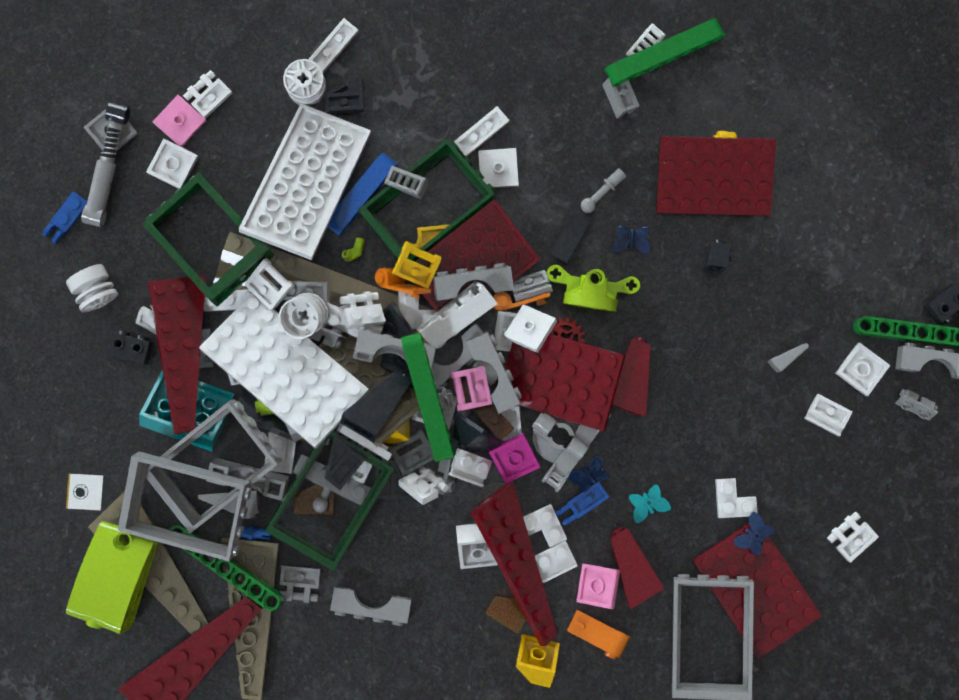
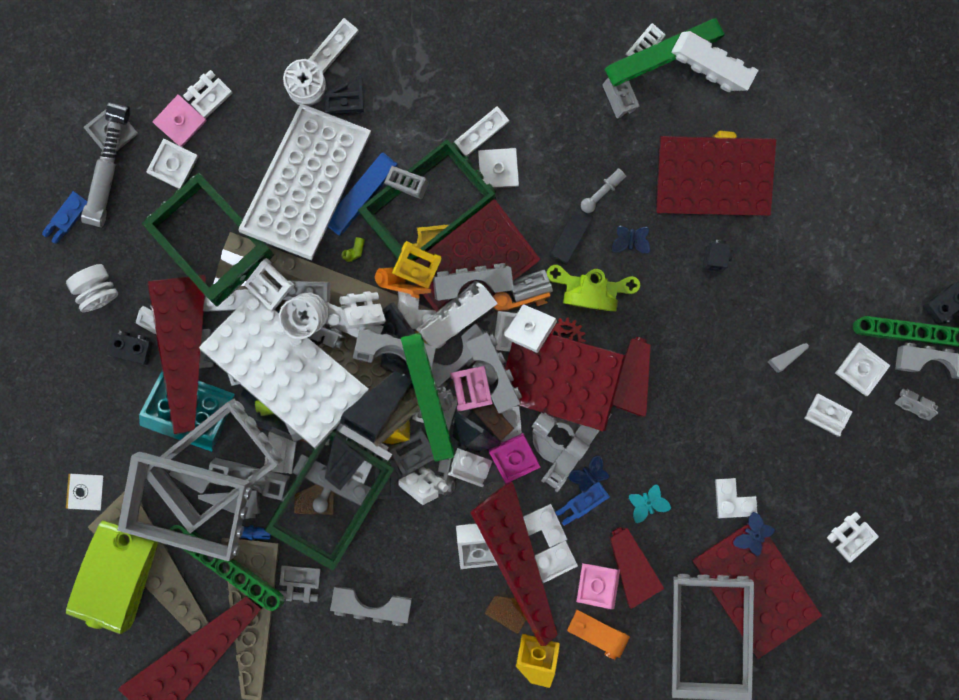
none -> light grey slope [169,471,212,494]
none -> white wedge [671,31,758,92]

